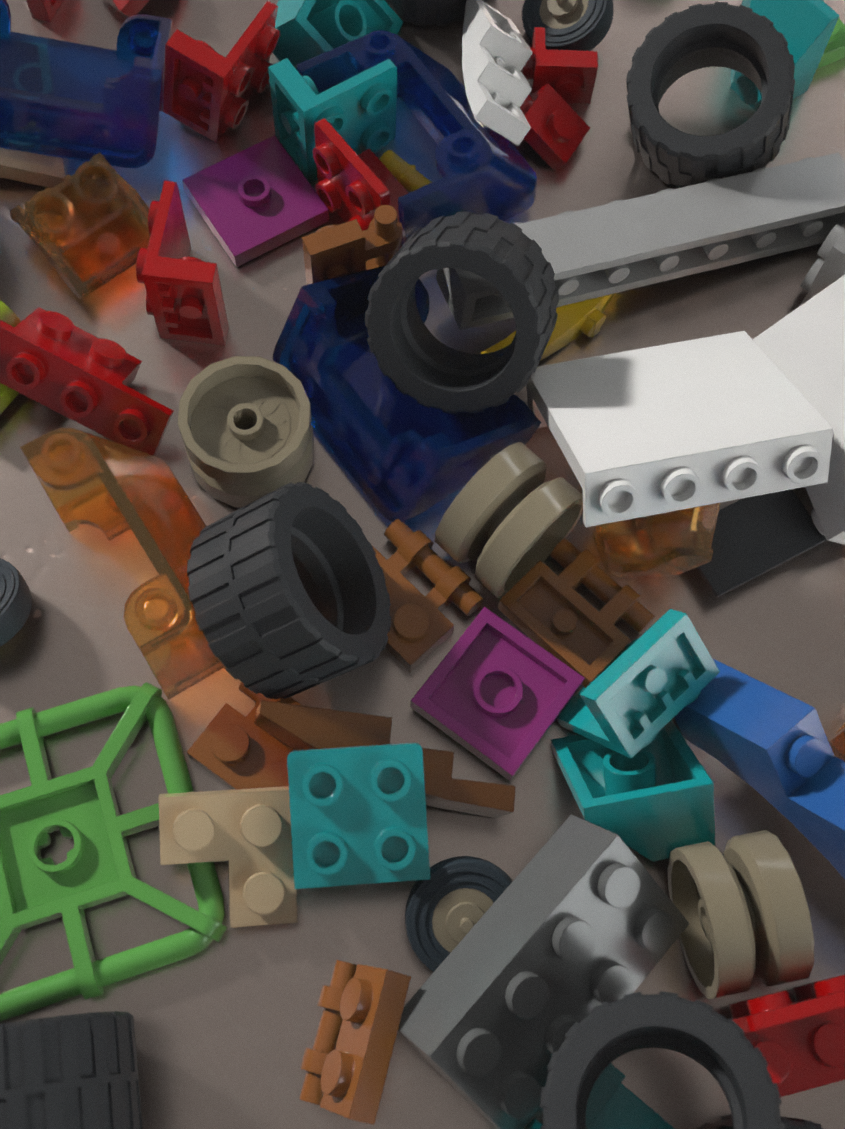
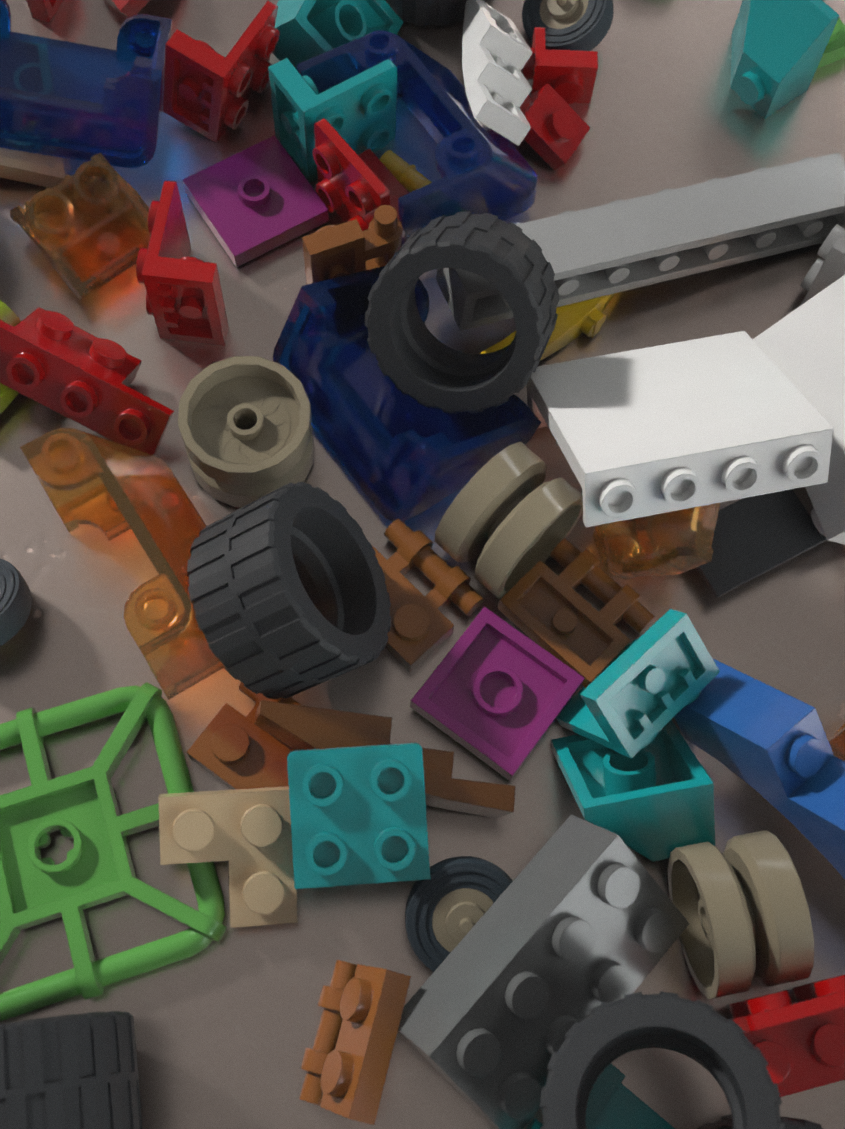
black tyre [626,2,795,188] -> none

